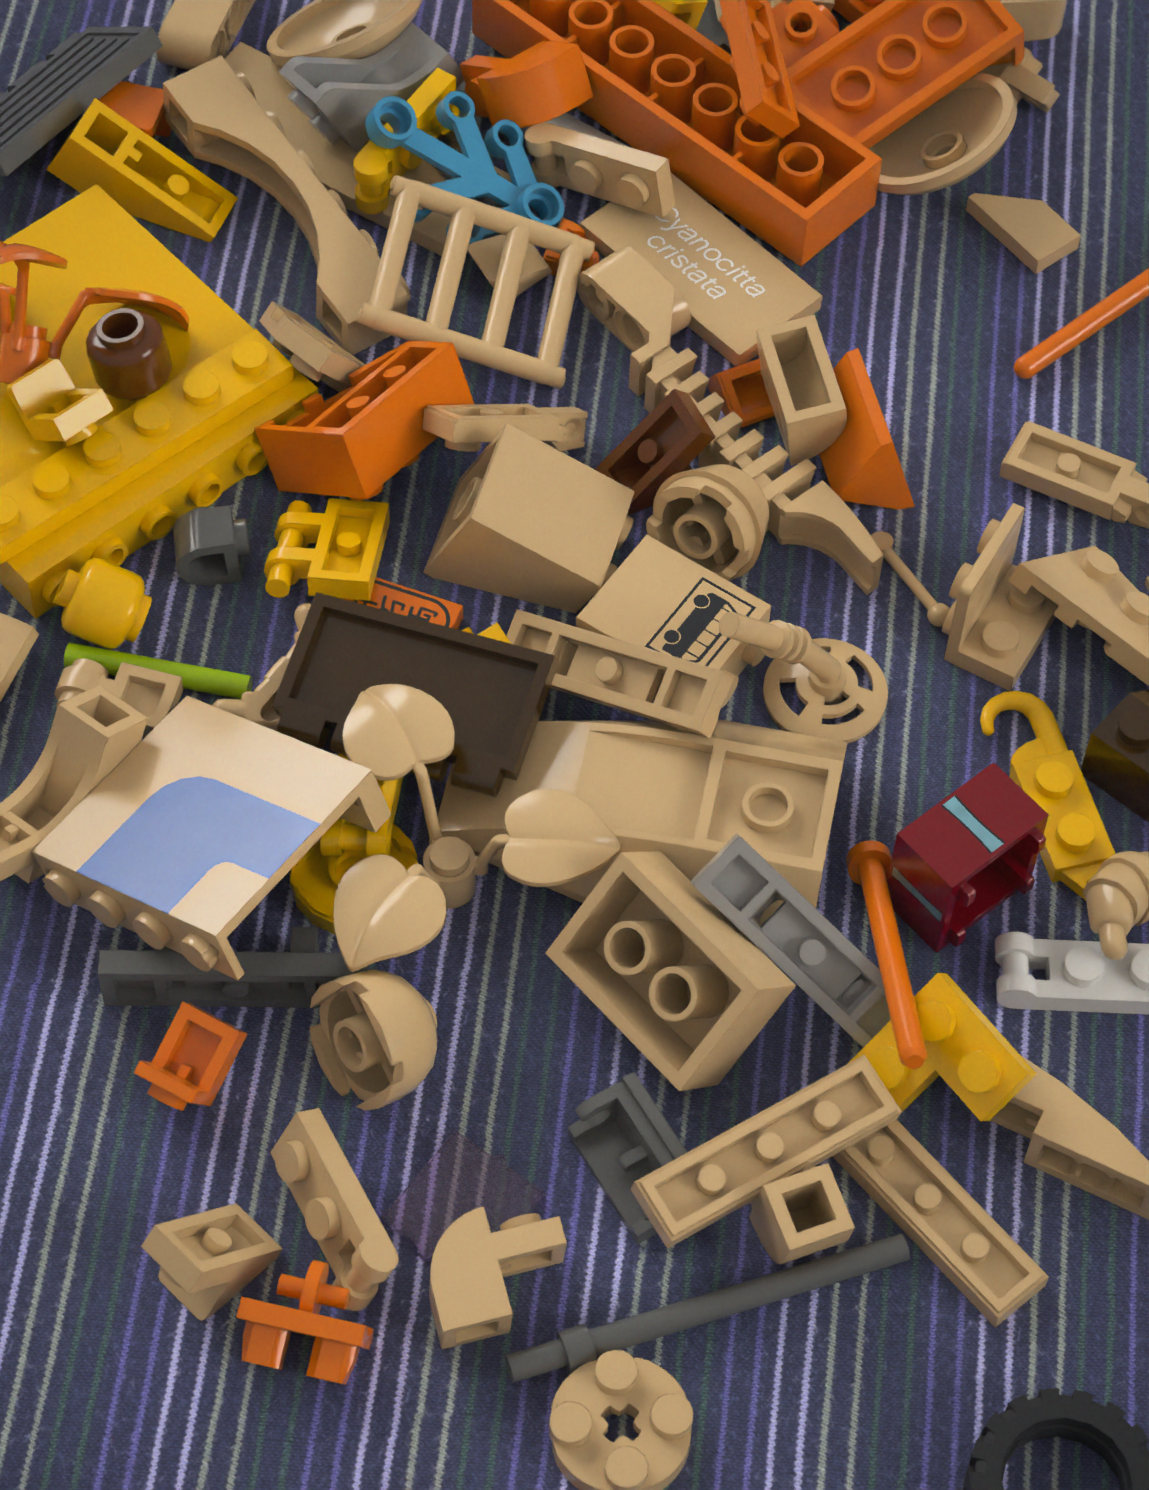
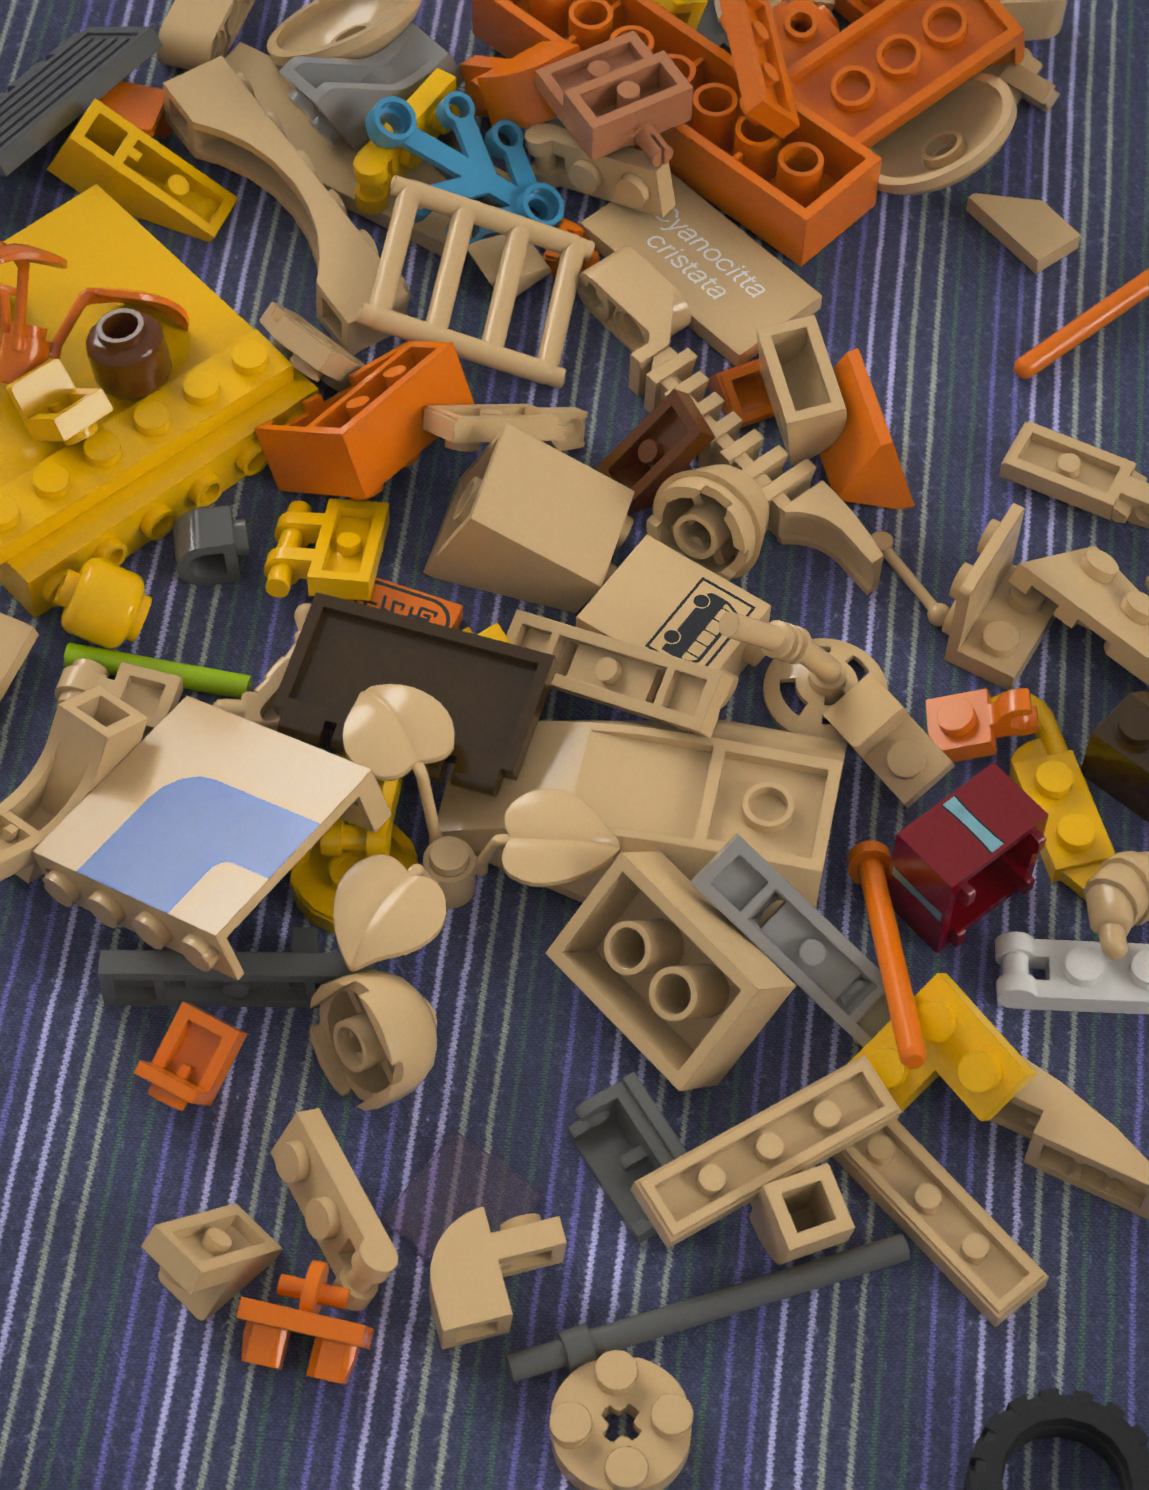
none -> nougat plate [535,30,693,167]
none -> tan slope [822,672,955,809]
none -> orange plate [925,688,1040,762]

